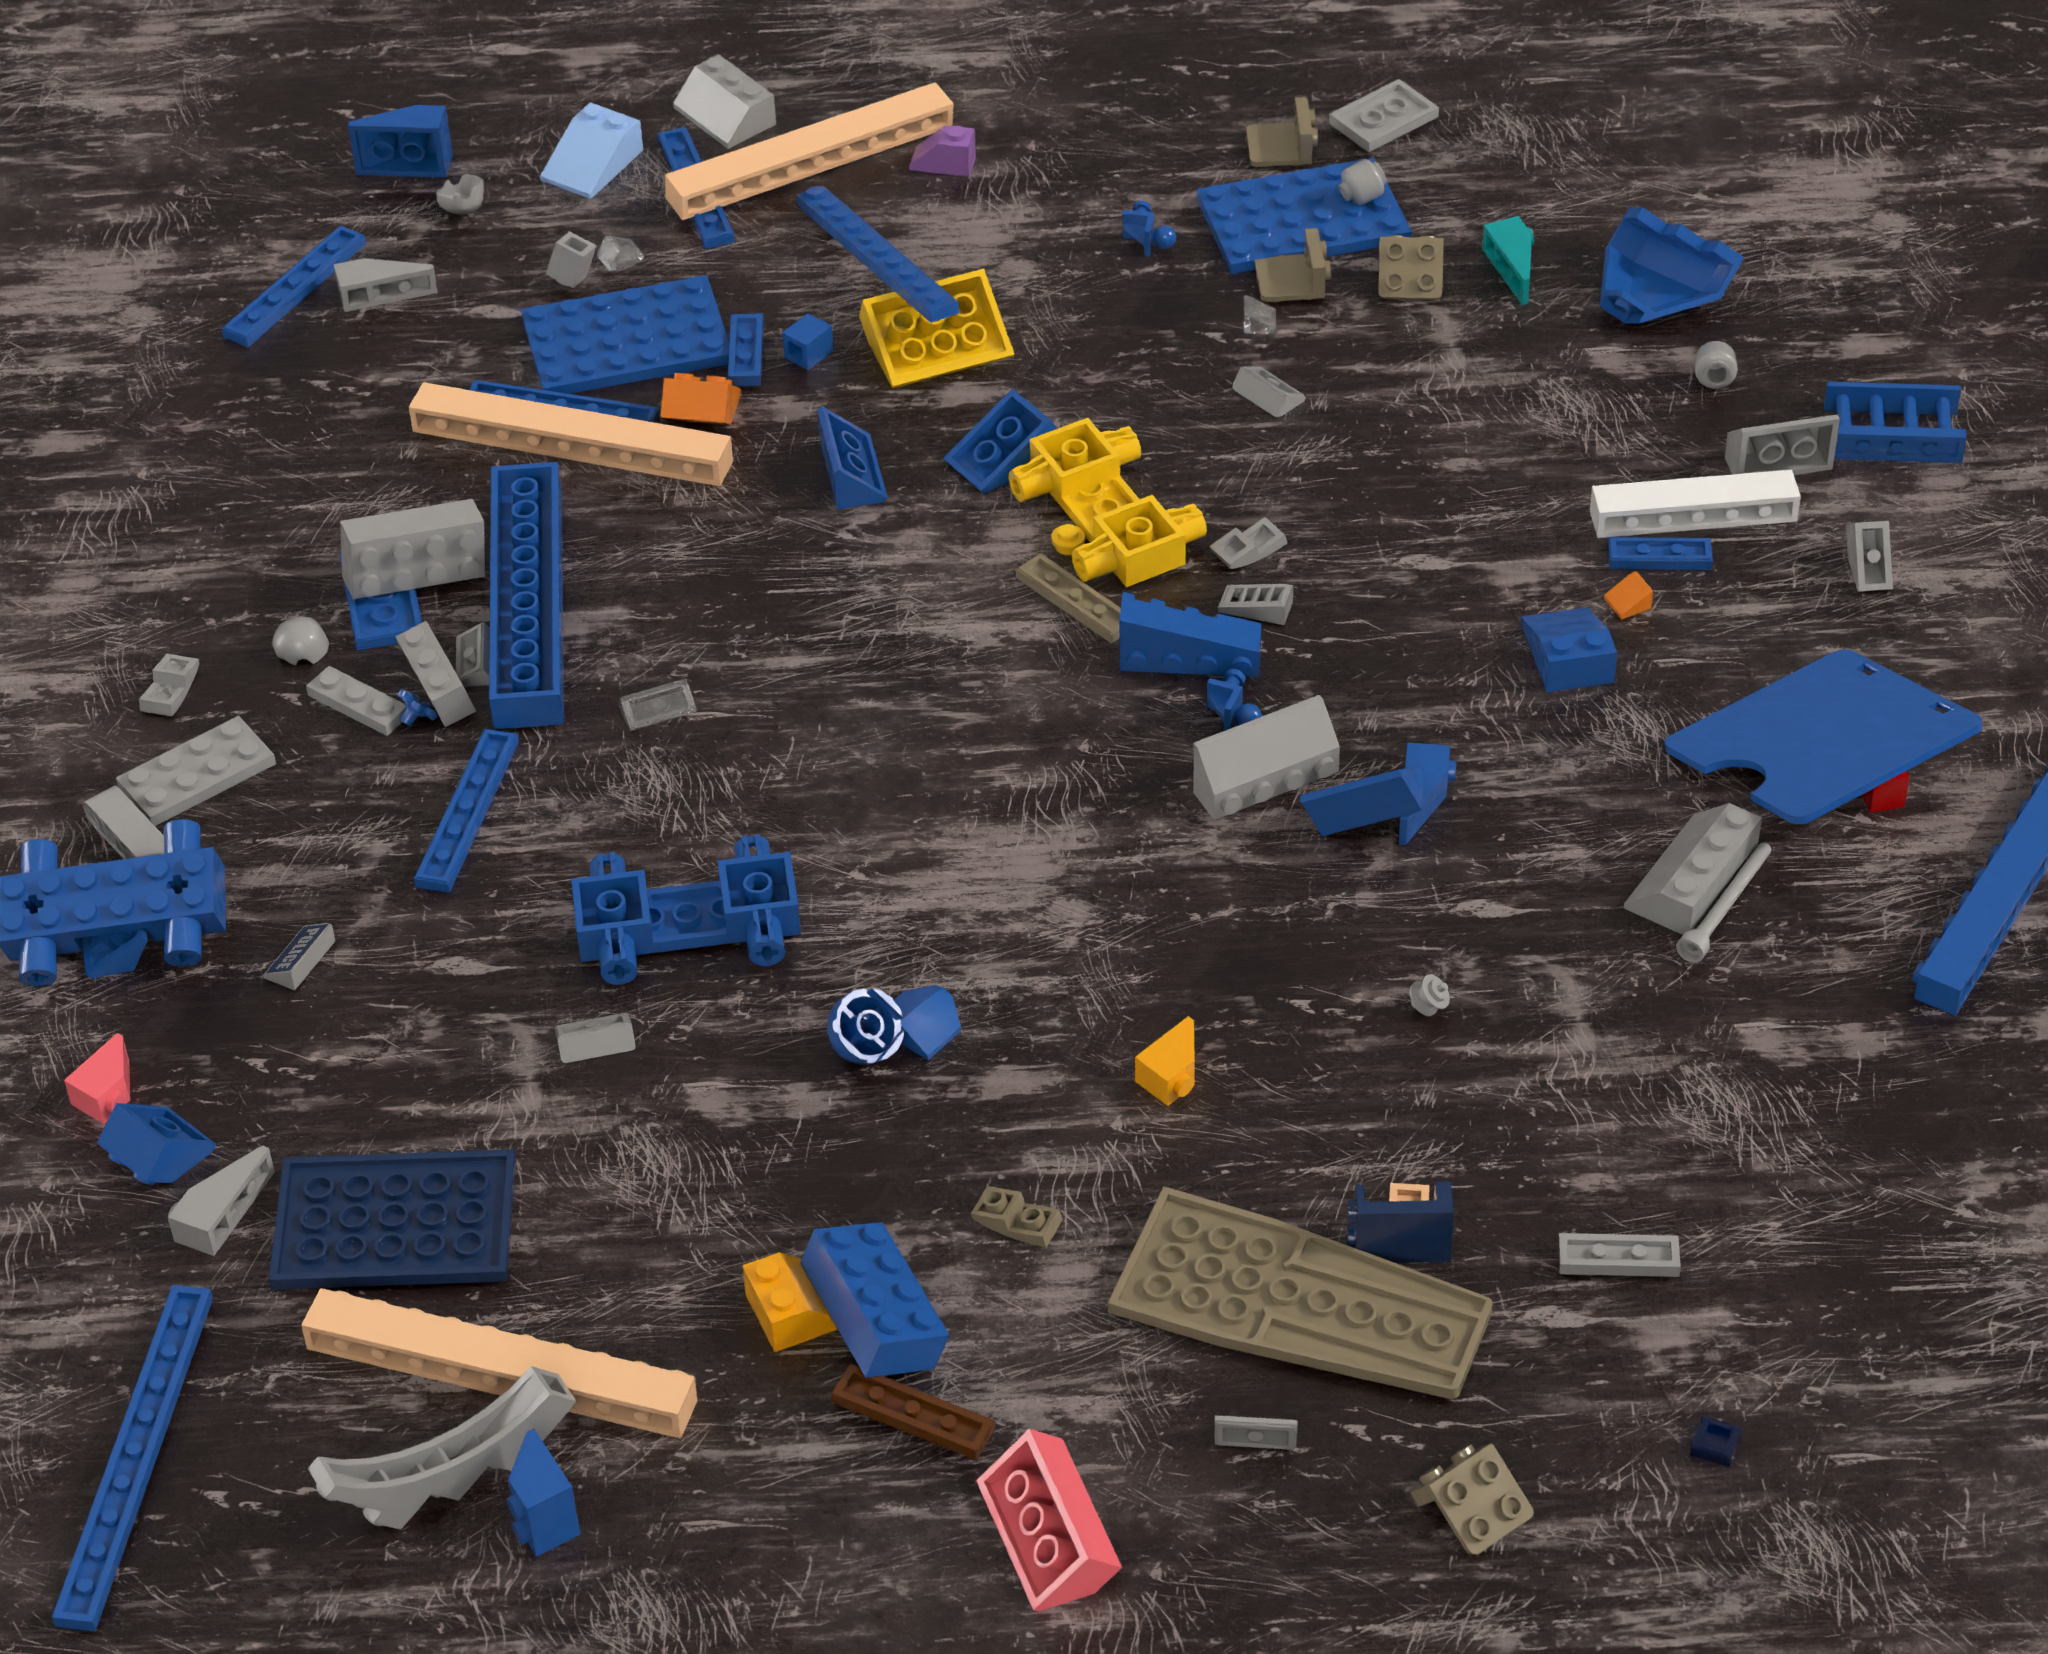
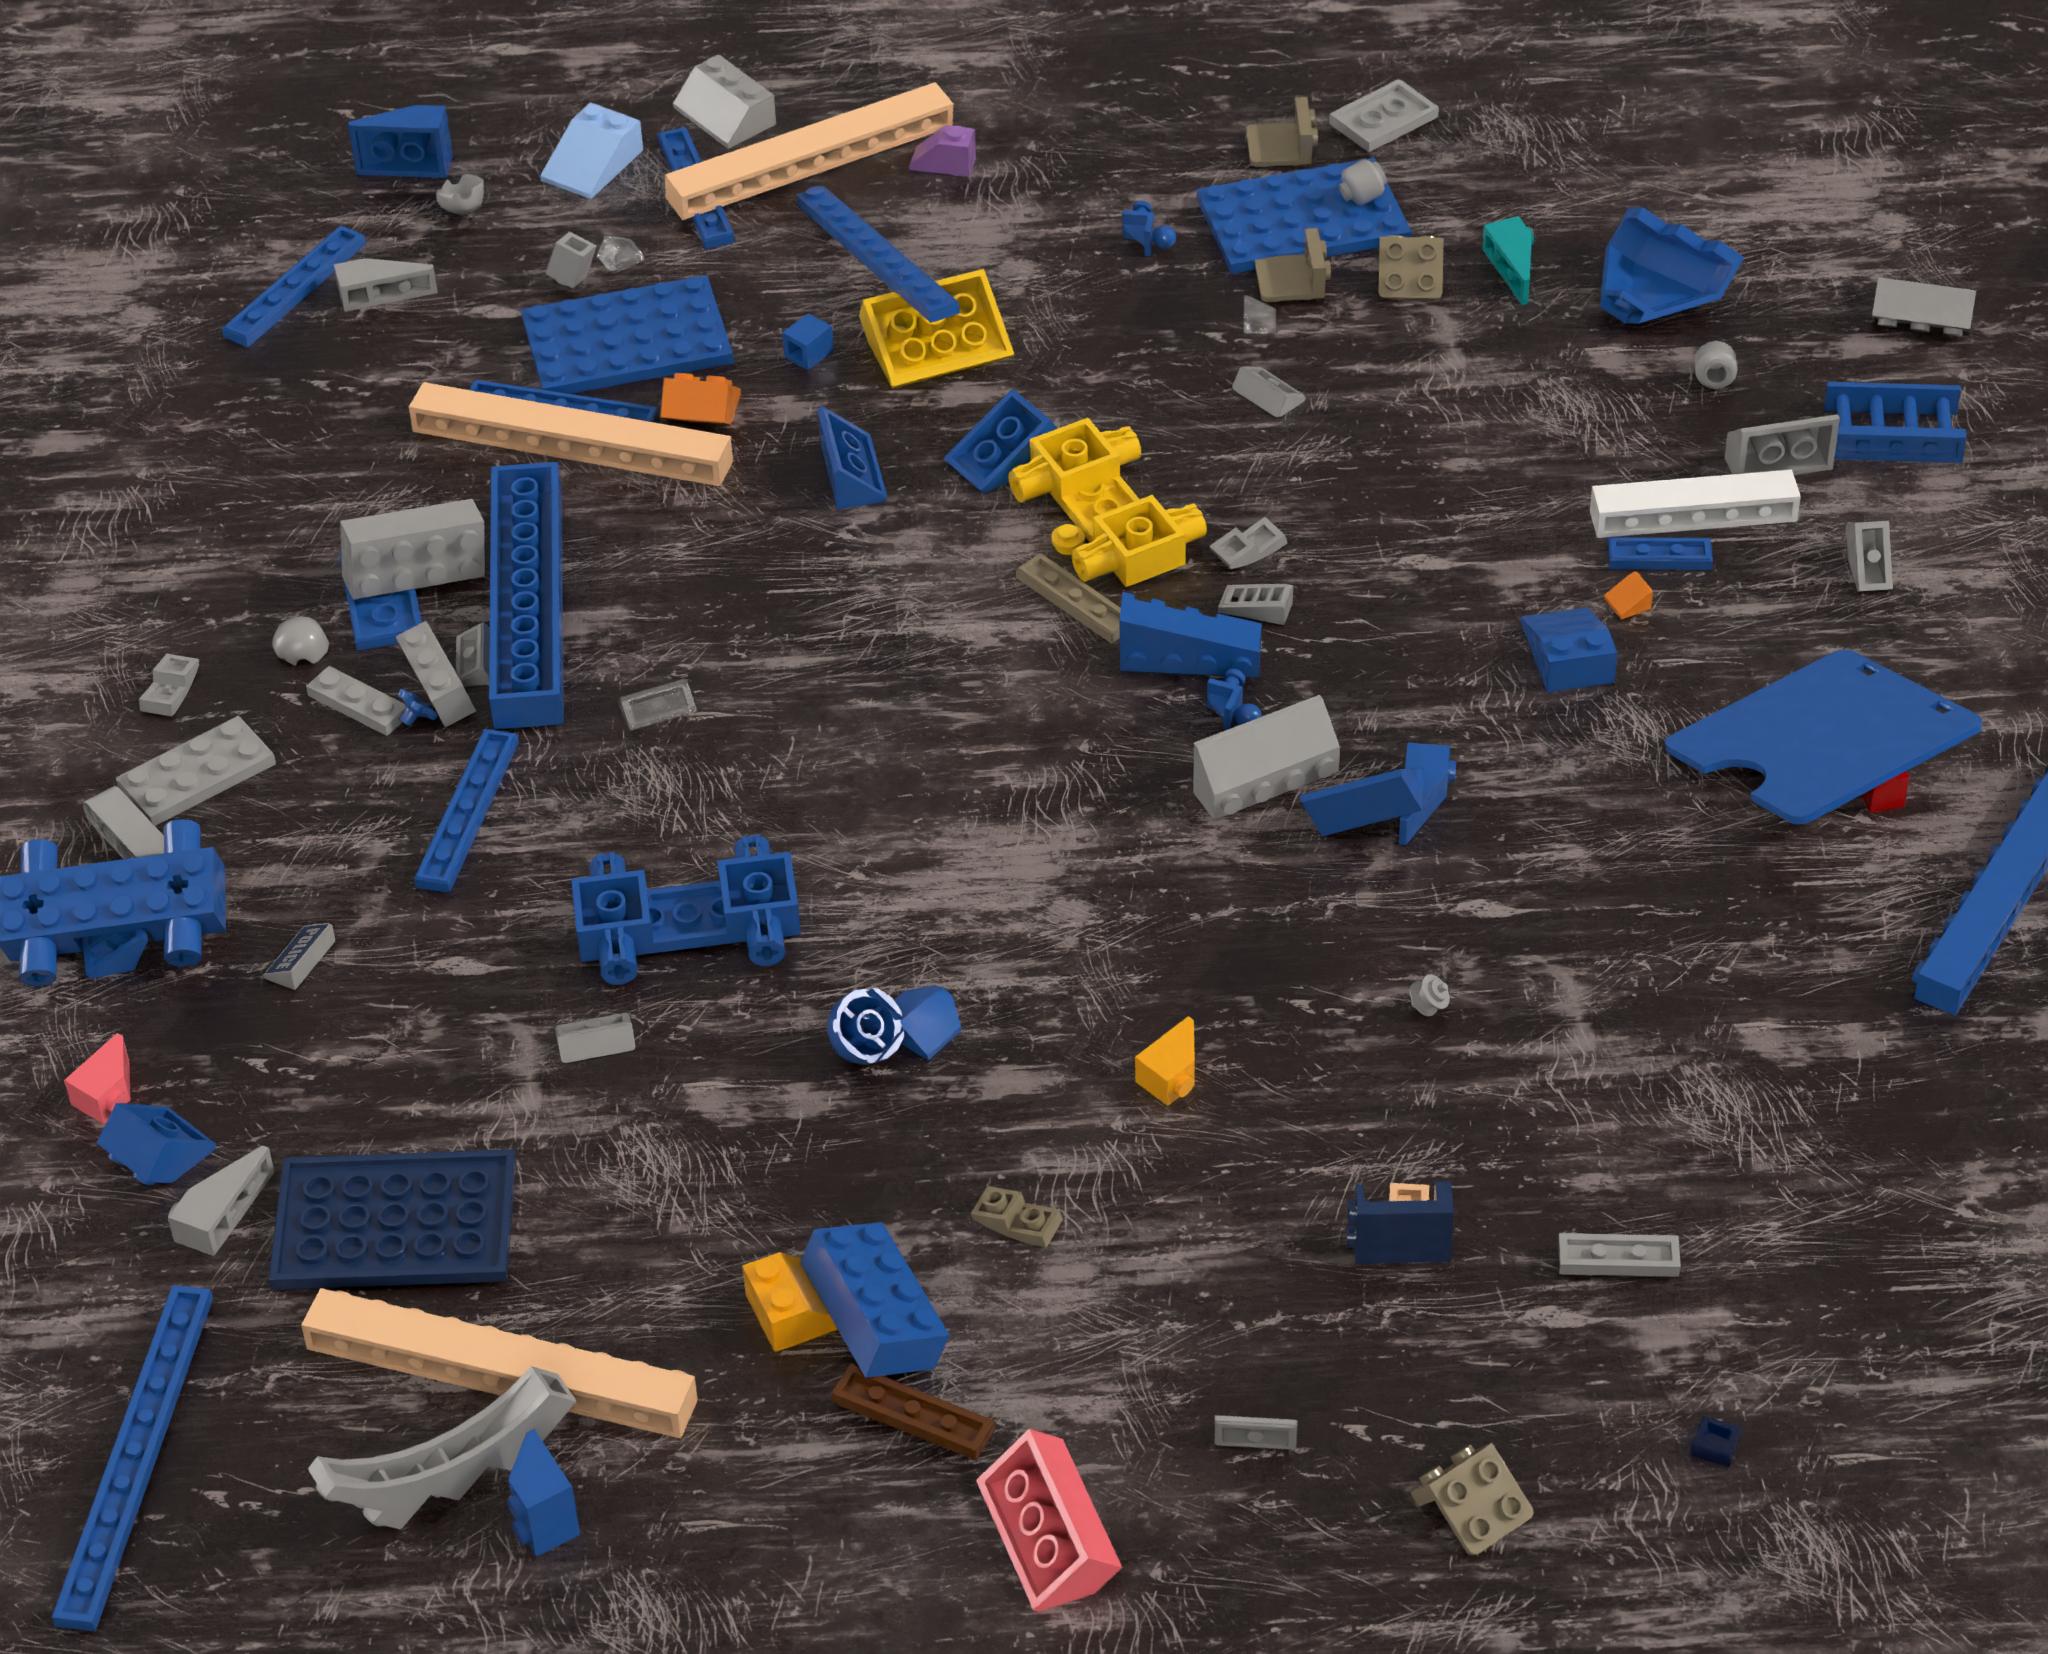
blue plate [728,313,764,387] -> none
dark tan wing [1108,1186,1493,1399] -> none
light grey slope [1624,803,1762,935] -> none
light grey piece [1676,842,1771,963] -> none
none -> light grey slope [1872,277,1976,337]

